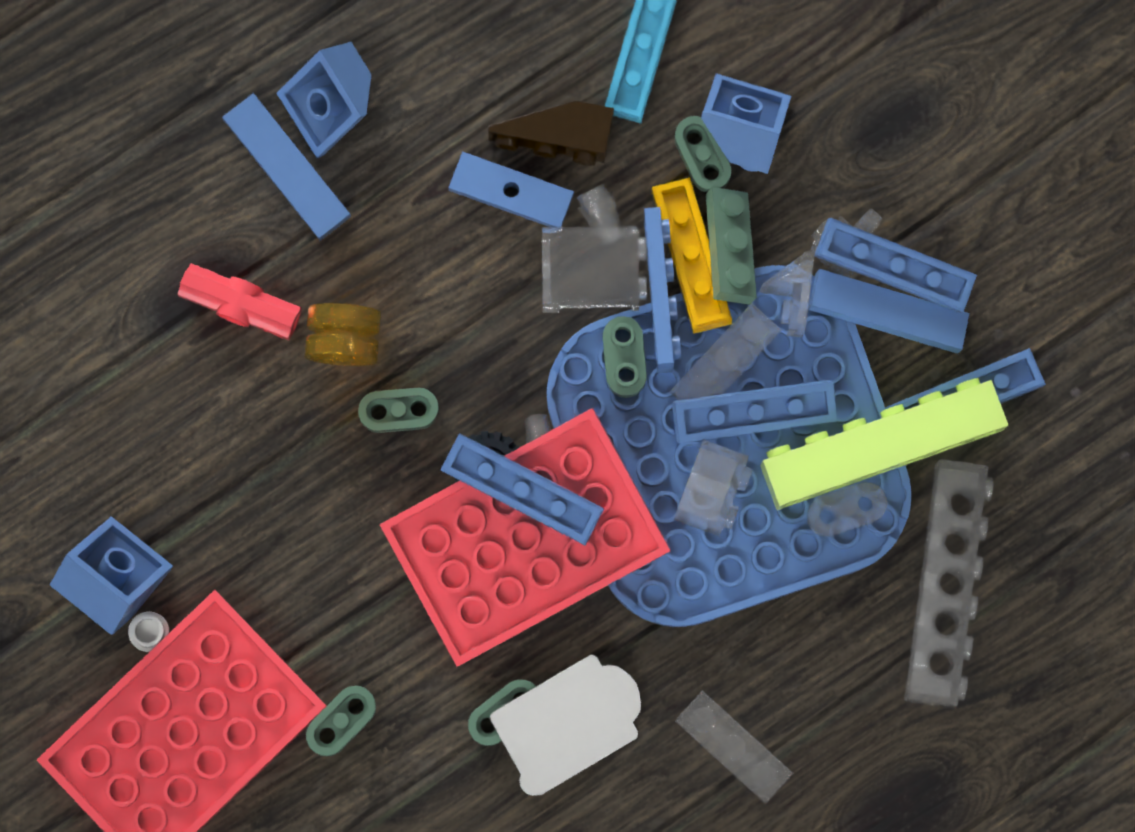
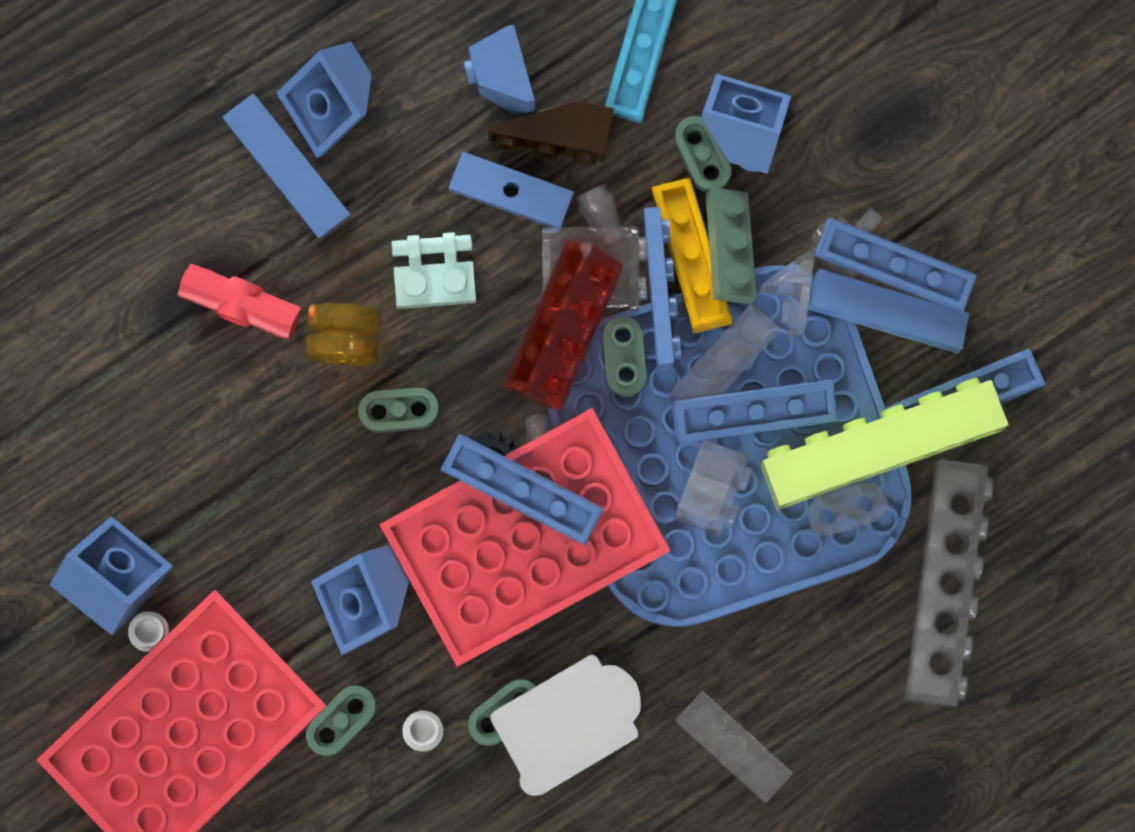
none -> medium blue slope [311,545,409,655]
none -> light aqua plate [392,232,476,309]
none -> white plate [403,711,443,752]
none -> medium blue slope [463,25,535,117]
none -> clear red brick [503,240,624,411]

